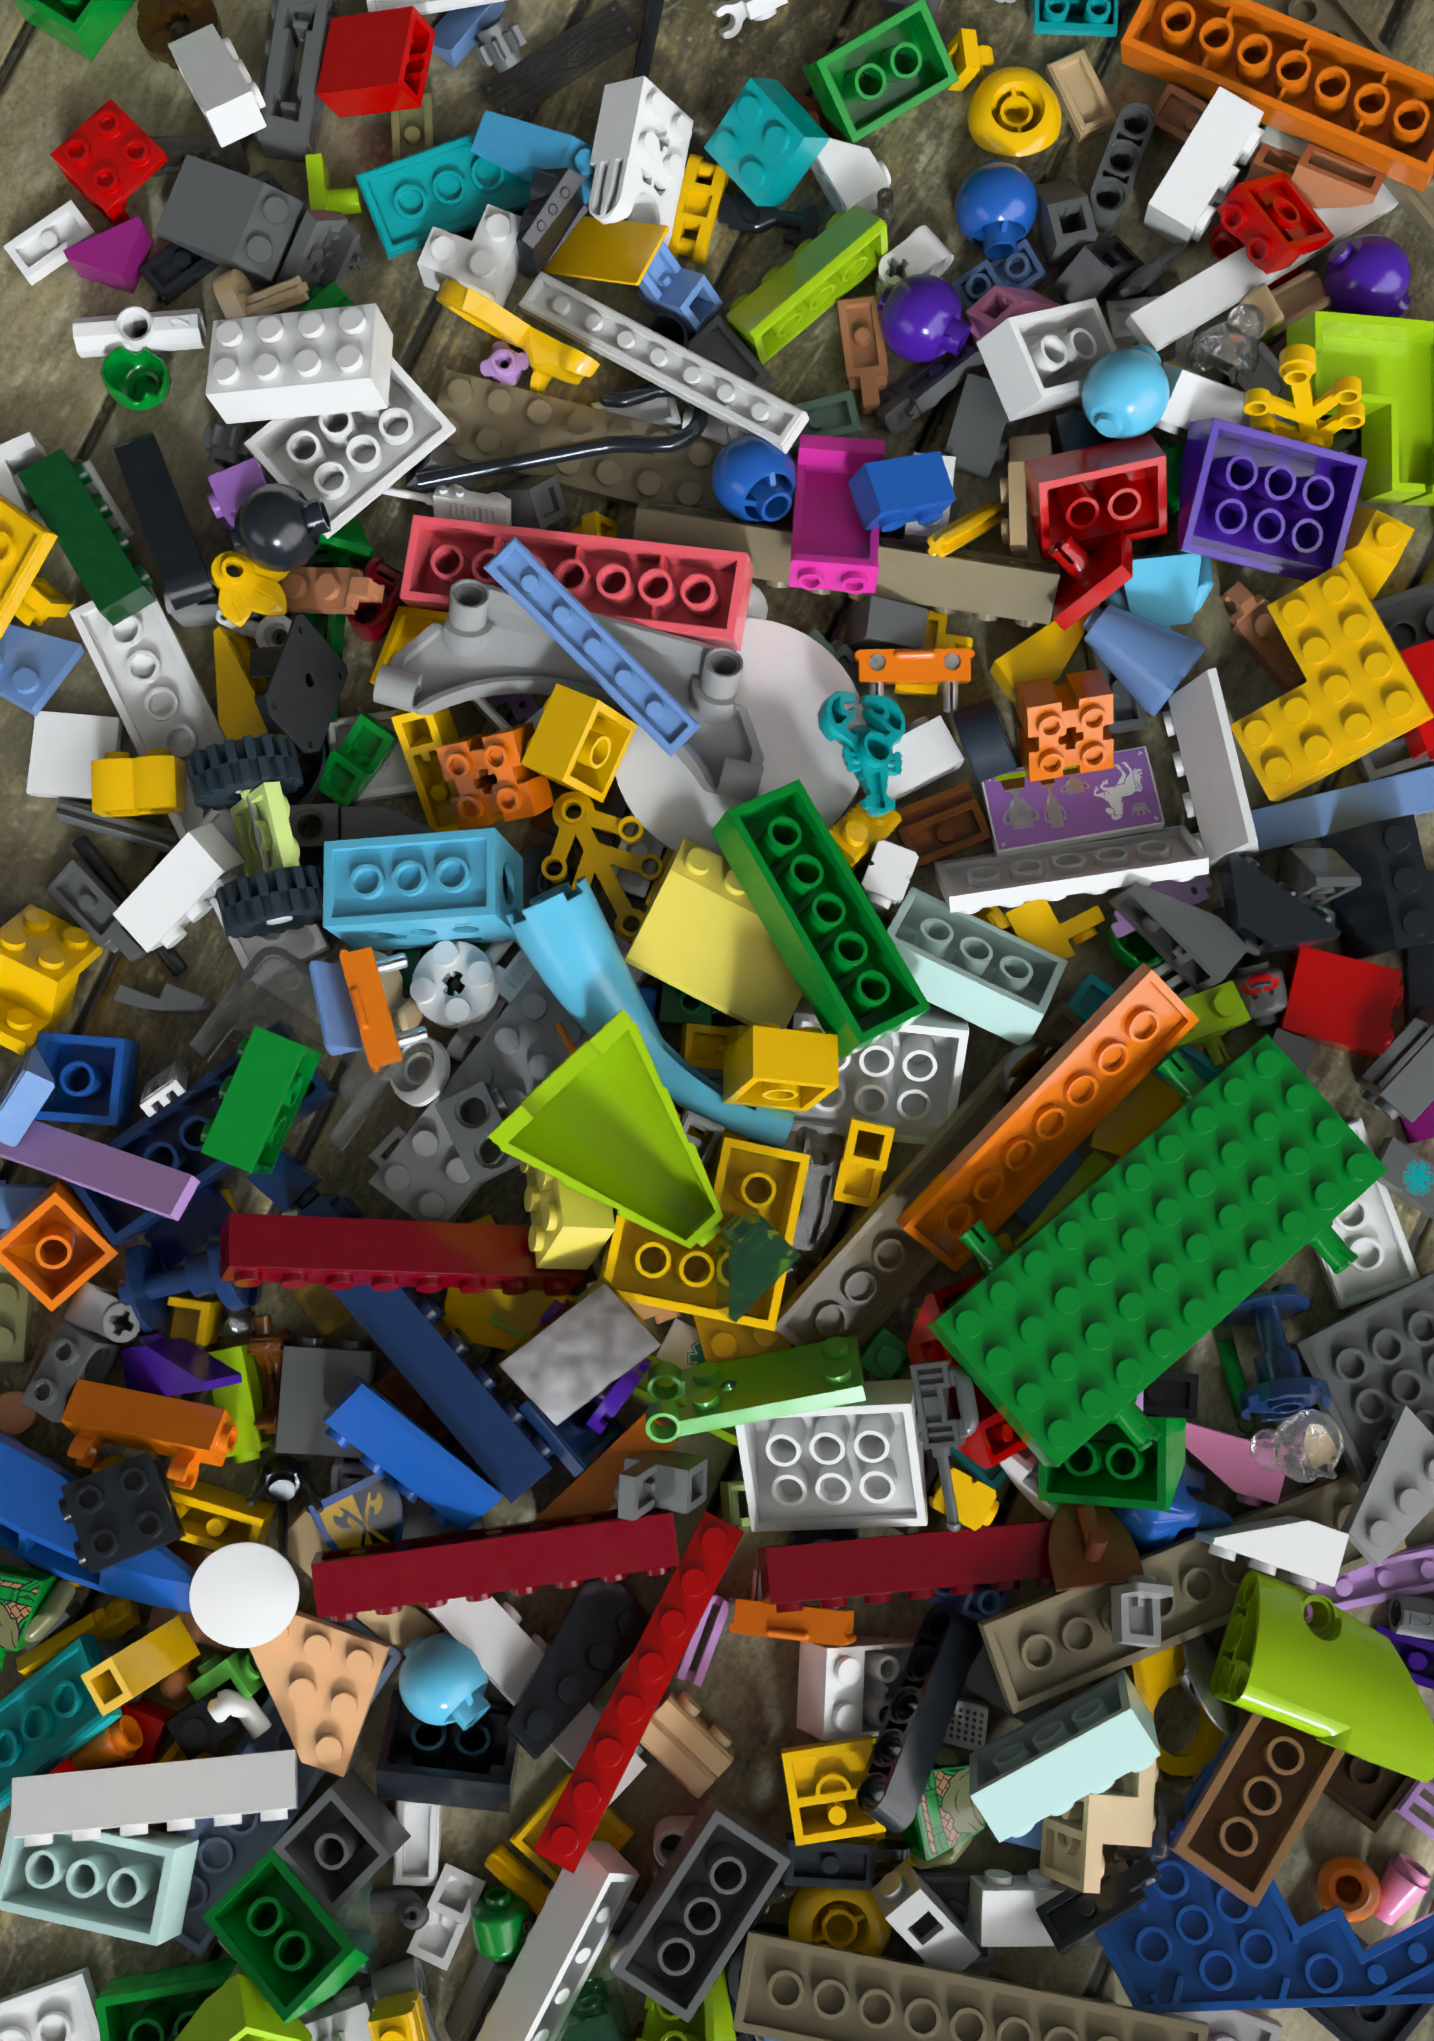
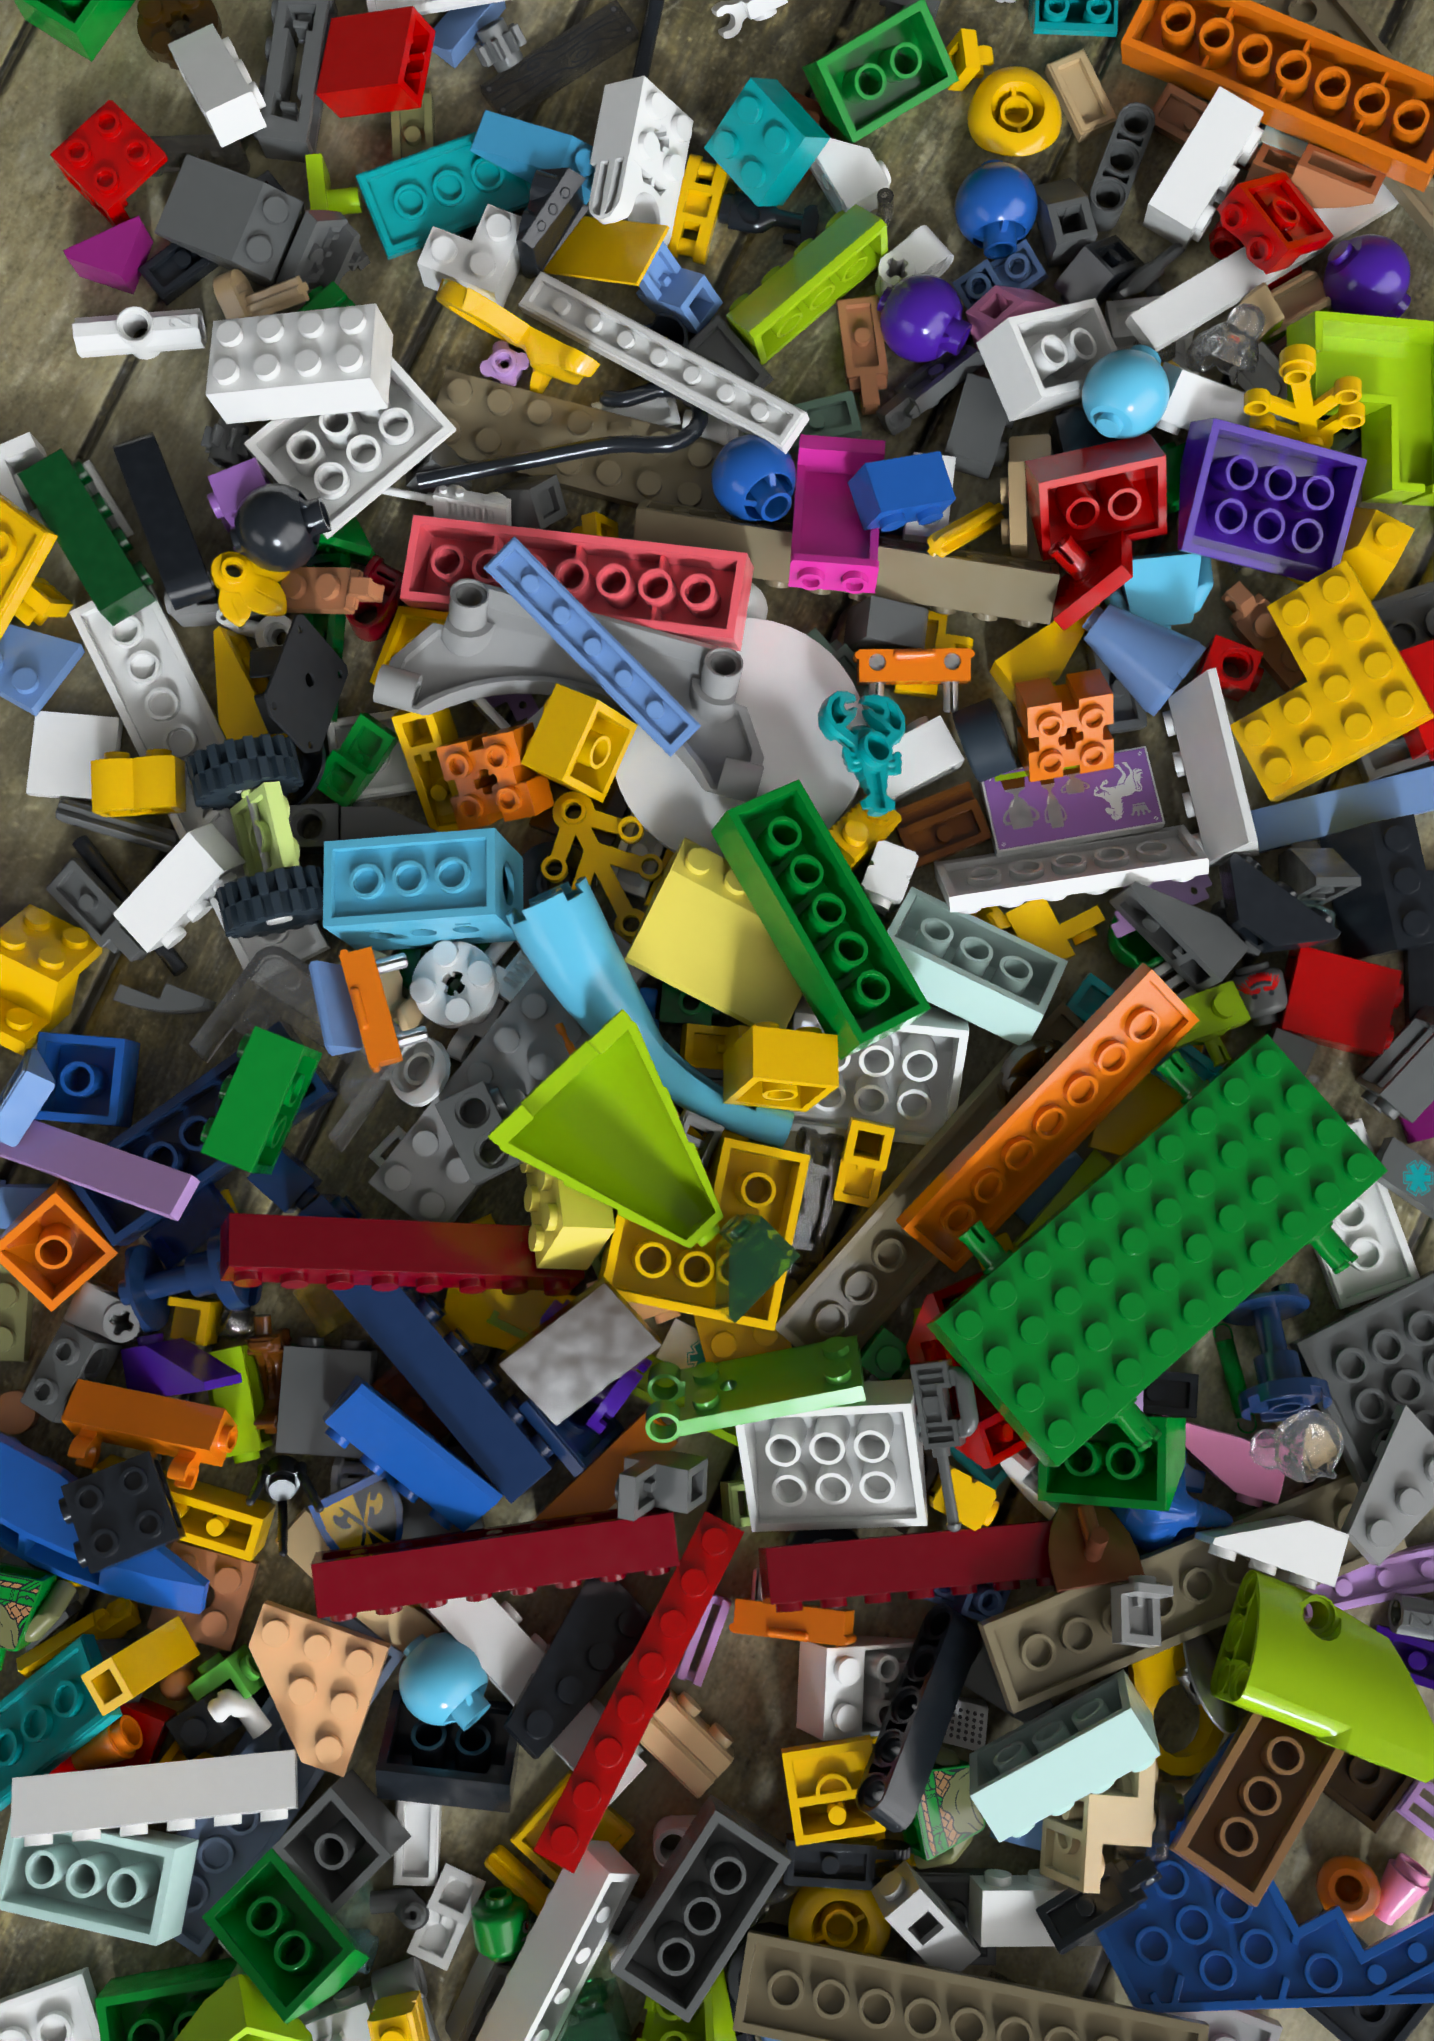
white plate [3,200,96,286] -> none
green hair [100,346,172,411] -> none
white tile [139,1061,189,1117] -> none
white shield [189,1542,299,1648] -> none
none -> red brick [1193,634,1264,702]

